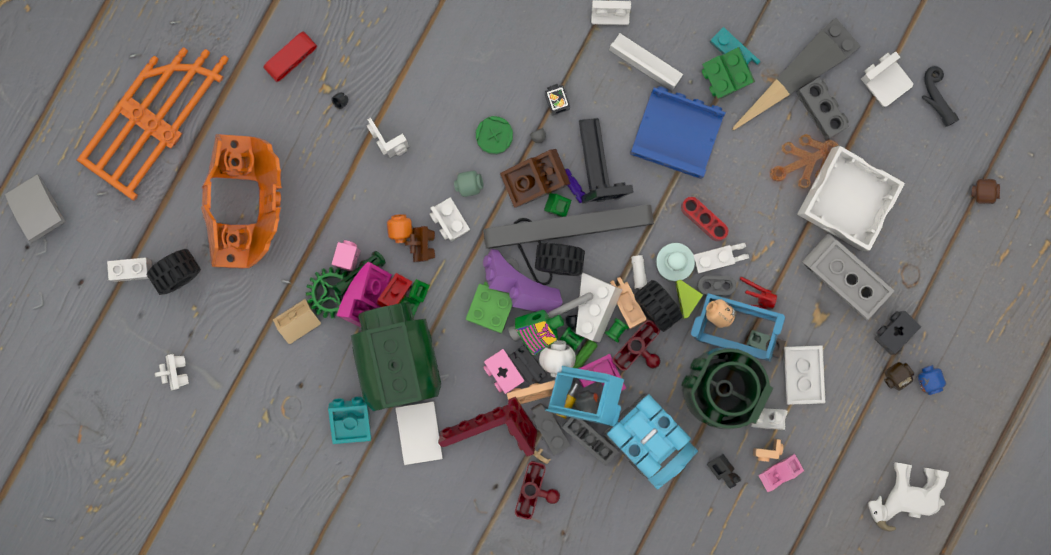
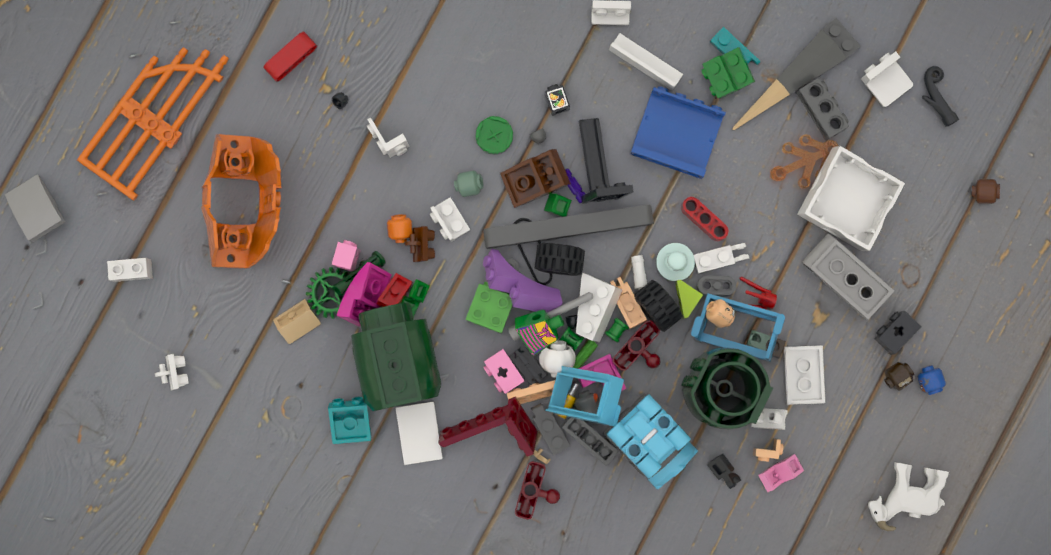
black tyre [146,249,201,295] -> none

